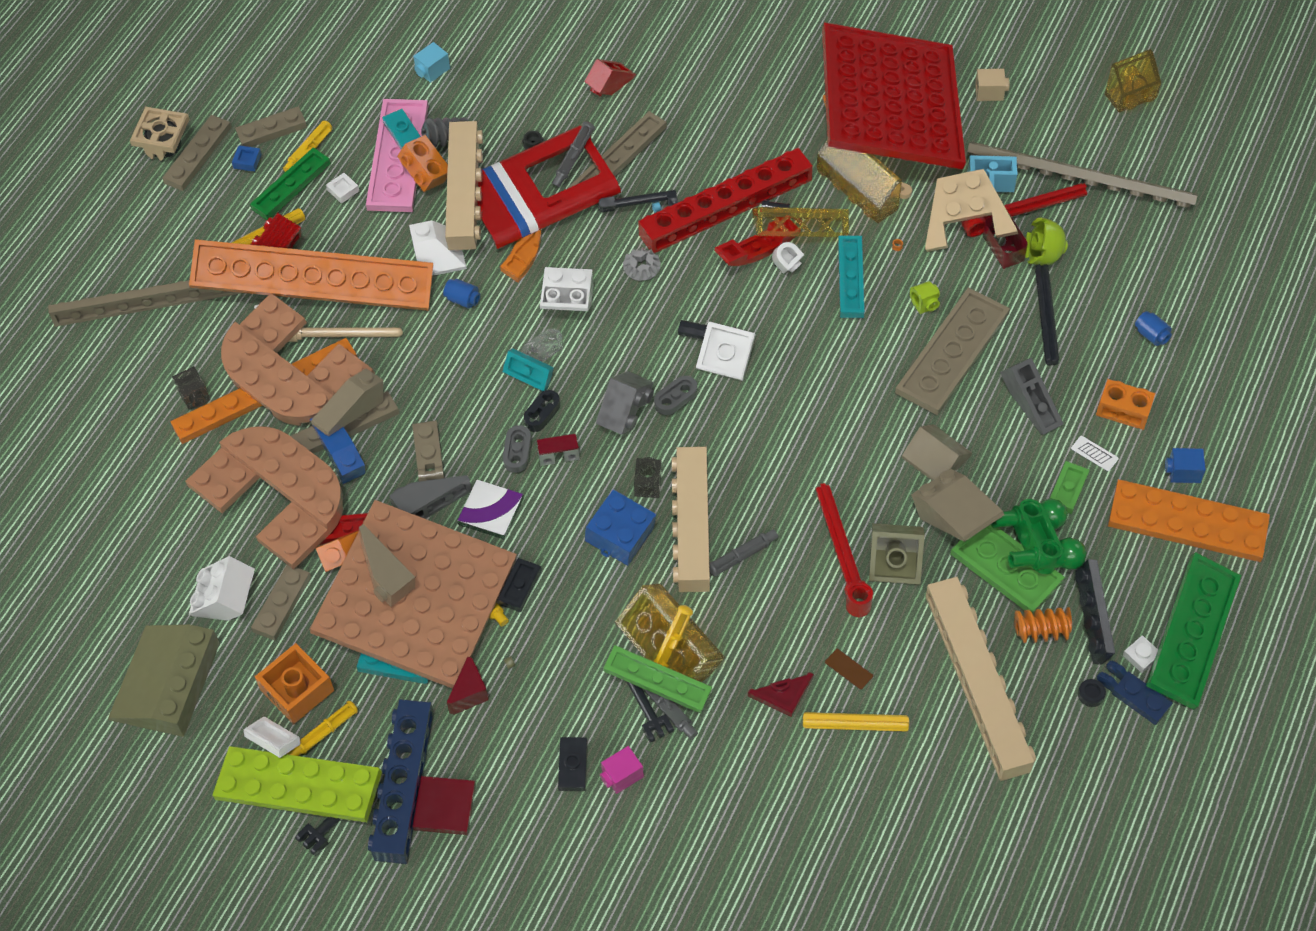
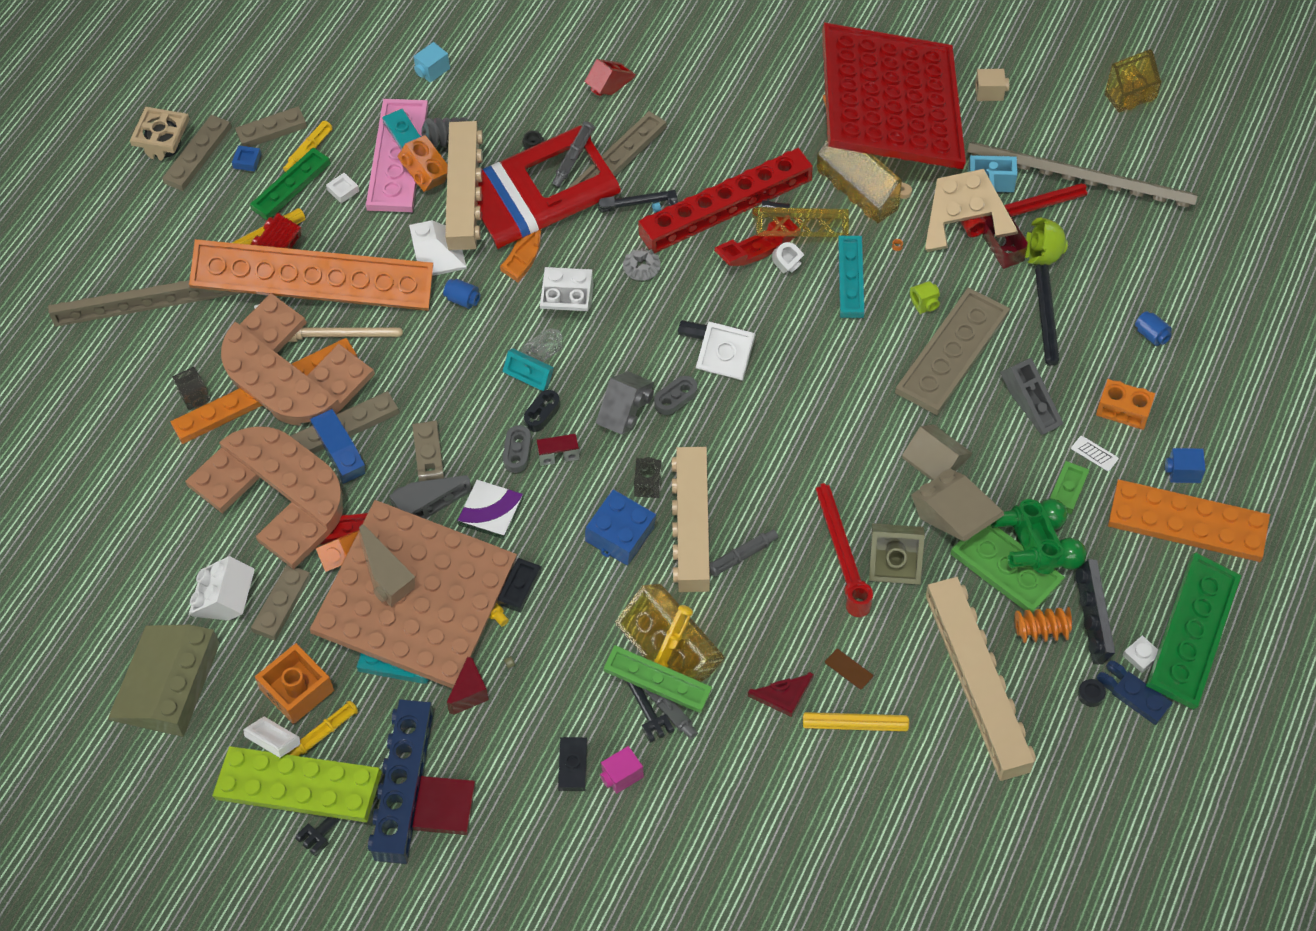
dark tan slope [311,368,383,436] -> none

